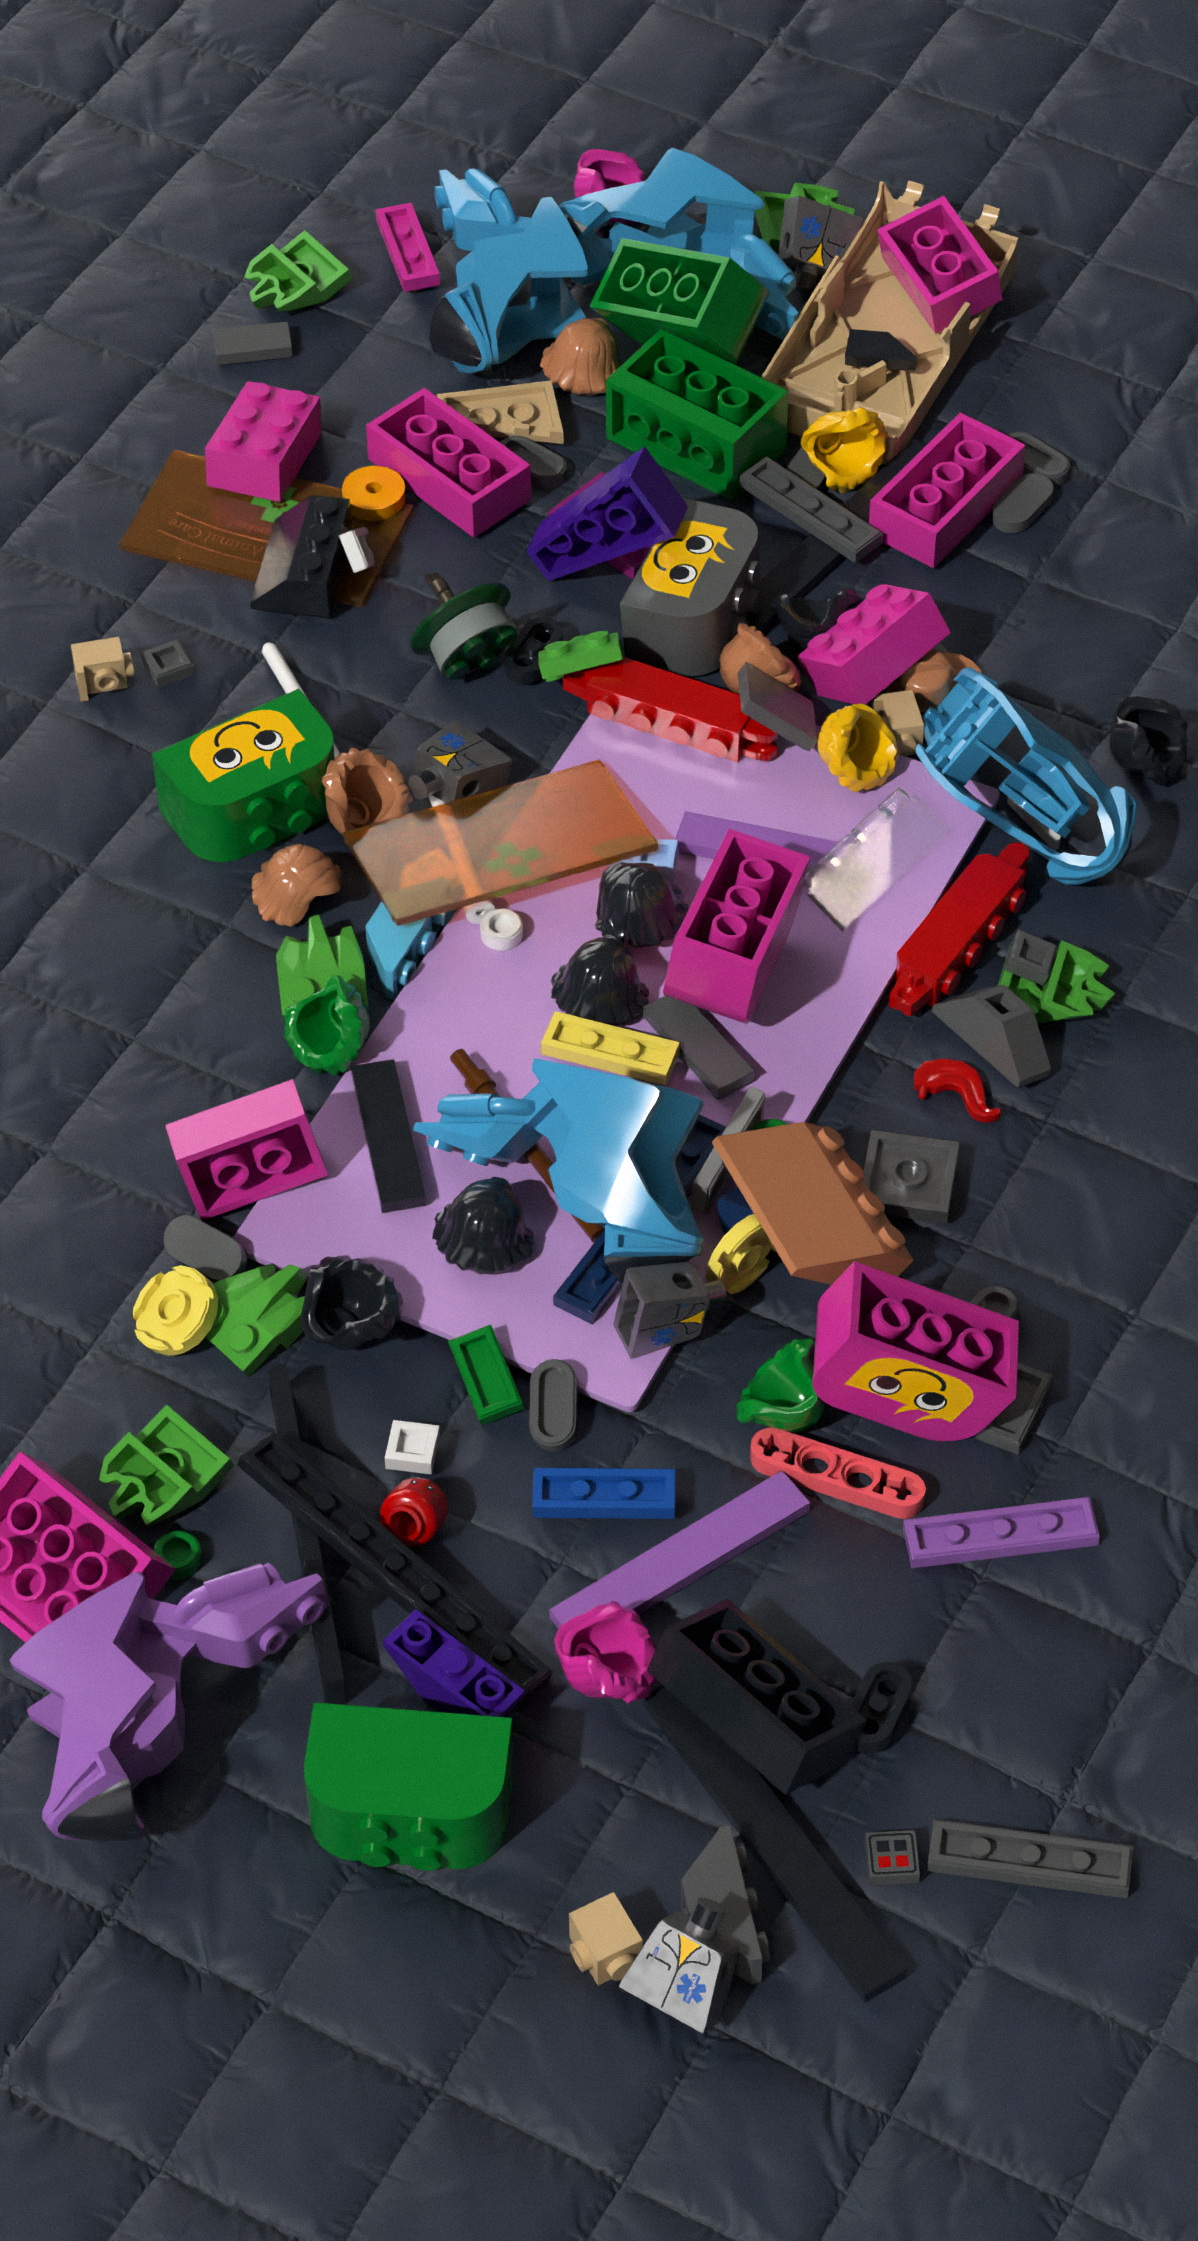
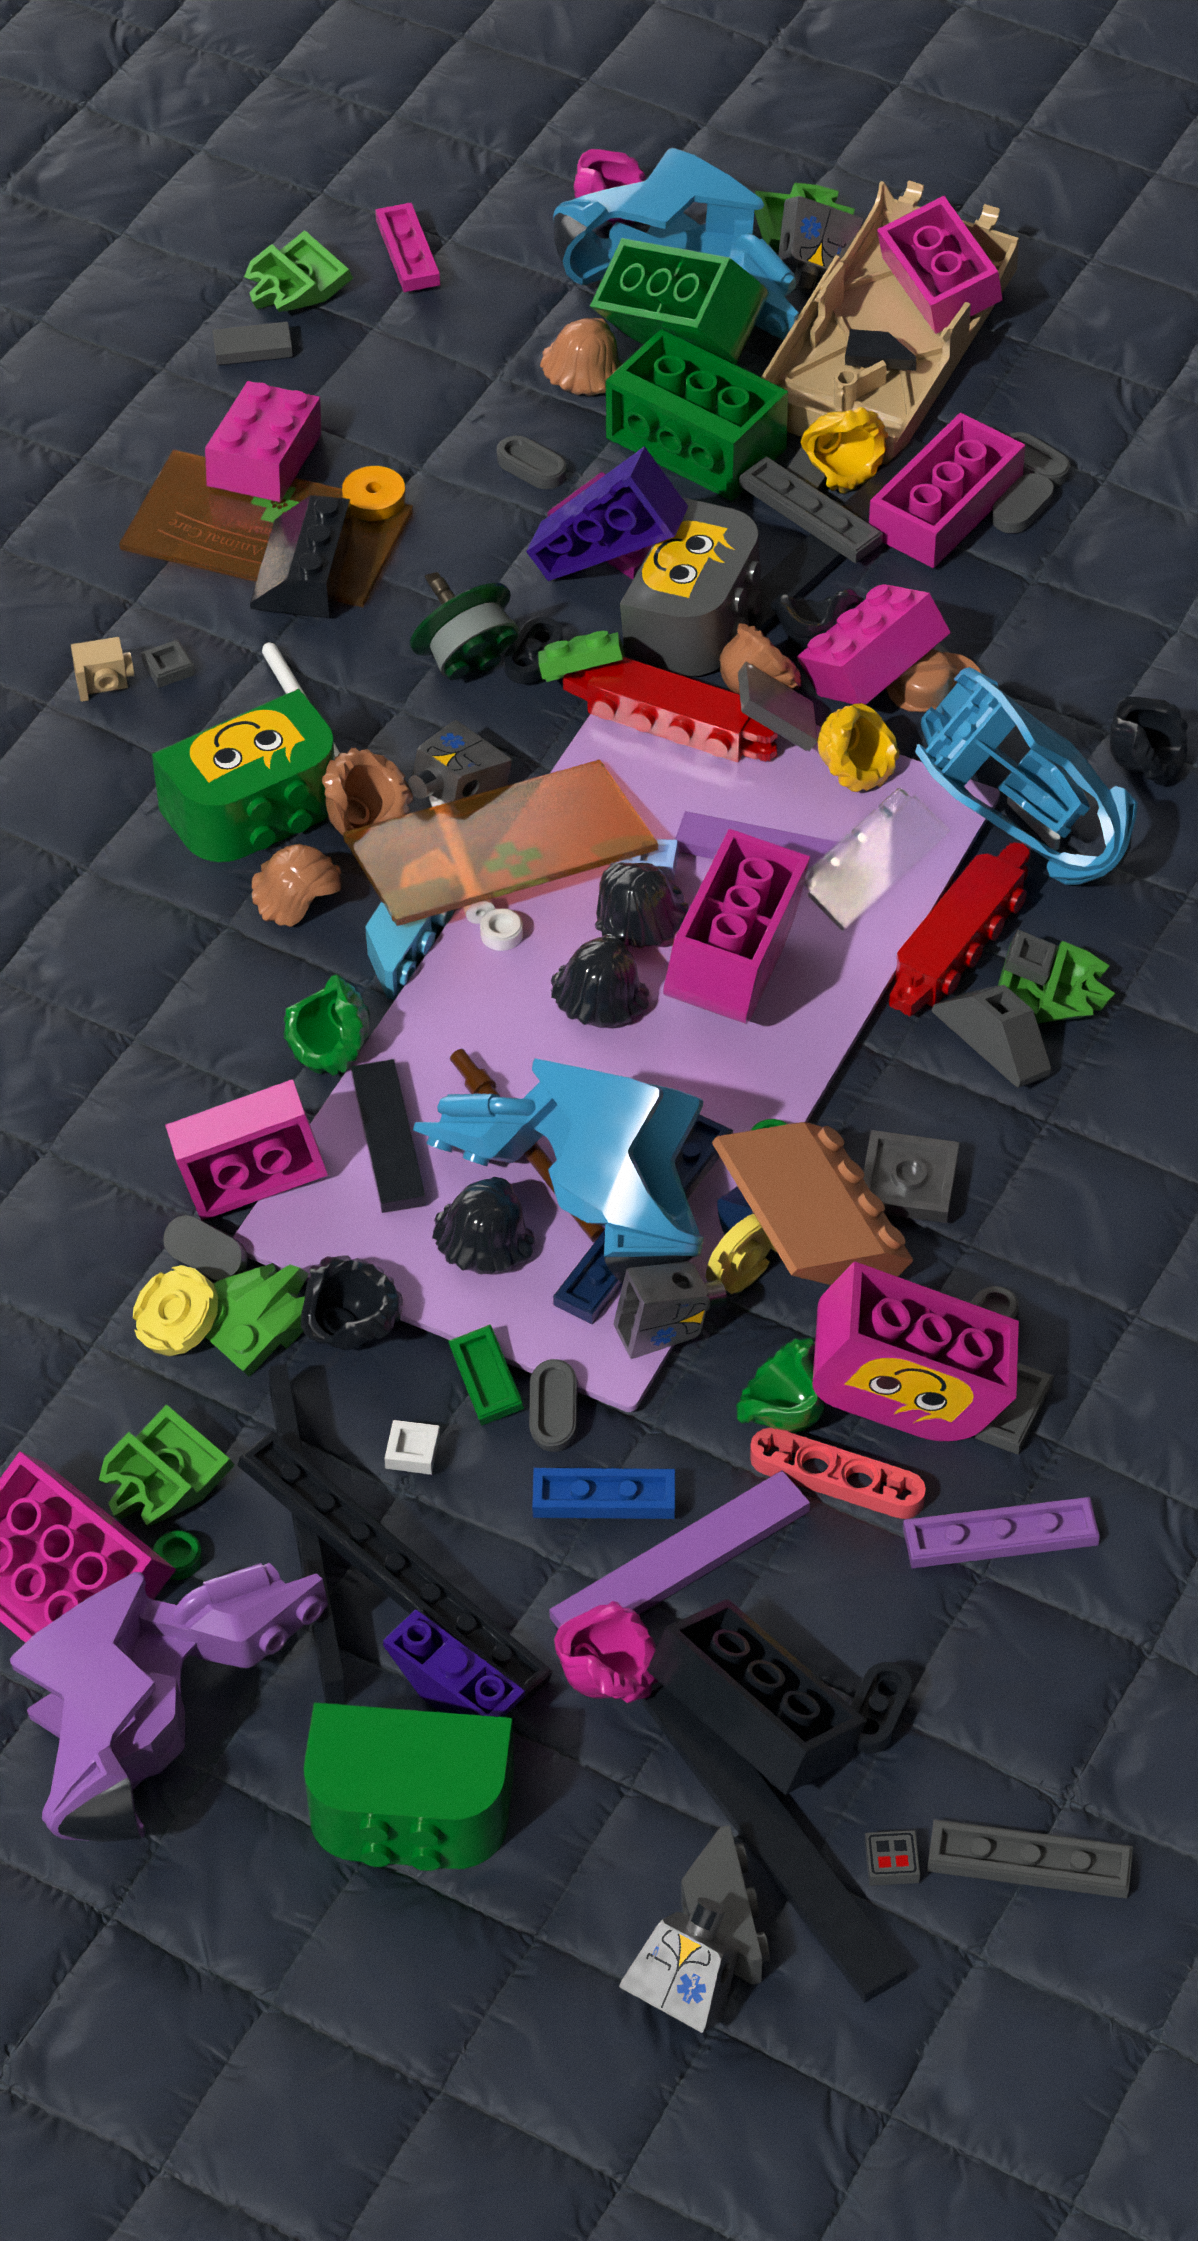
bright green plate [276,914,369,1020] -> none
white tile [339,527,375,573] -> none
dark pink brick [366,388,532,538] -> none
red head [380,1477,448,1547] -> none
dark azure piece [429,168,588,373] -> none
tan wing [437,380,564,444] -> none
light yellow plate [541,1011,680,1086] -> none
tan brick [569,1892,643,1986] -> none
dark grey tile [643,996,755,1099] -> none
light grey tile [691,1086,766,1214] -> none
tan brick [872,690,924,756] -> none
red piece [914,1058,1001,1123] -> none

